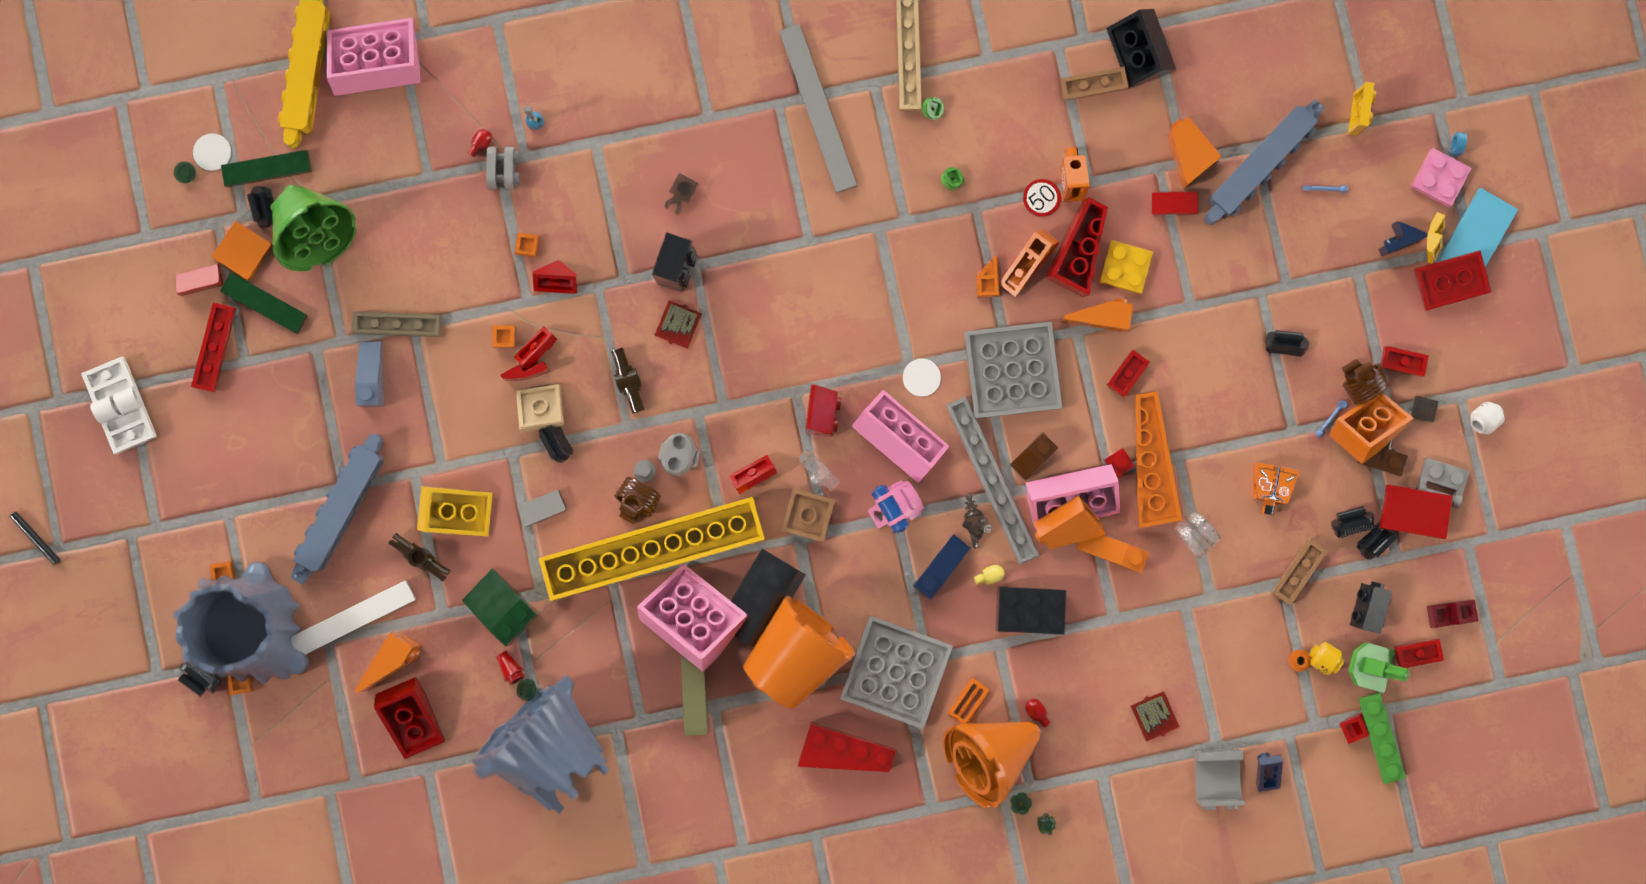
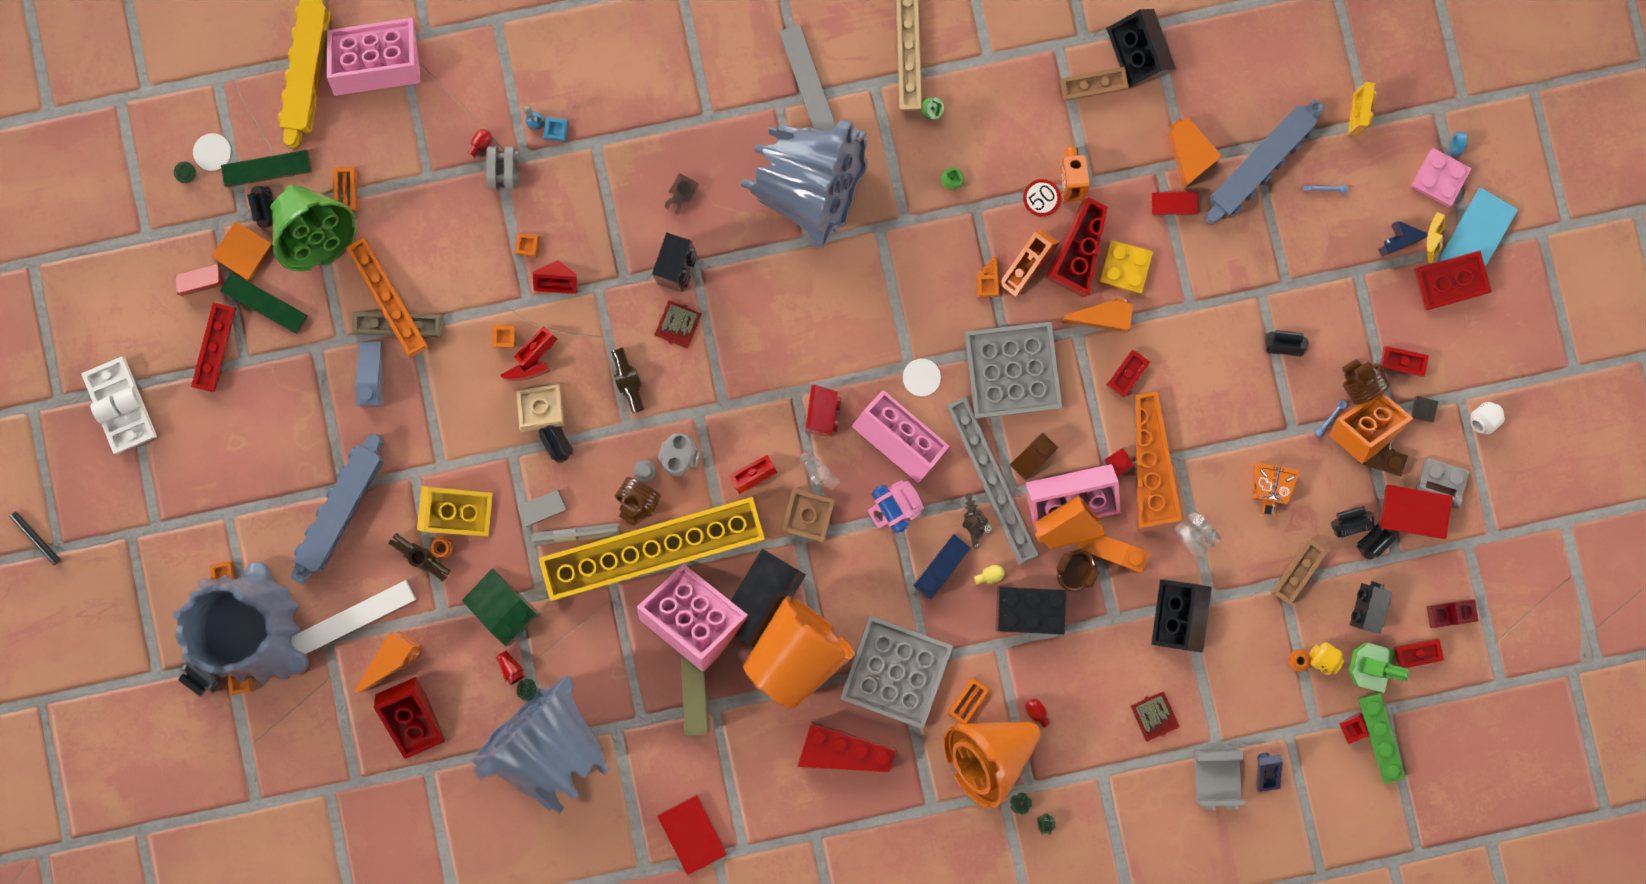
none -> orange tile [333,167,357,211]
none -> orange tile [345,237,429,358]
none -> orange plate [430,537,453,559]
none -> light grey axle [533,523,620,546]
none -> dark azure tile [543,117,569,142]
none -> red tile [657,795,727,876]
none -> sand blue piece [741,119,868,249]
none -> reddish brown piece [1056,549,1100,592]
none -> black slope [1151,579,1212,653]

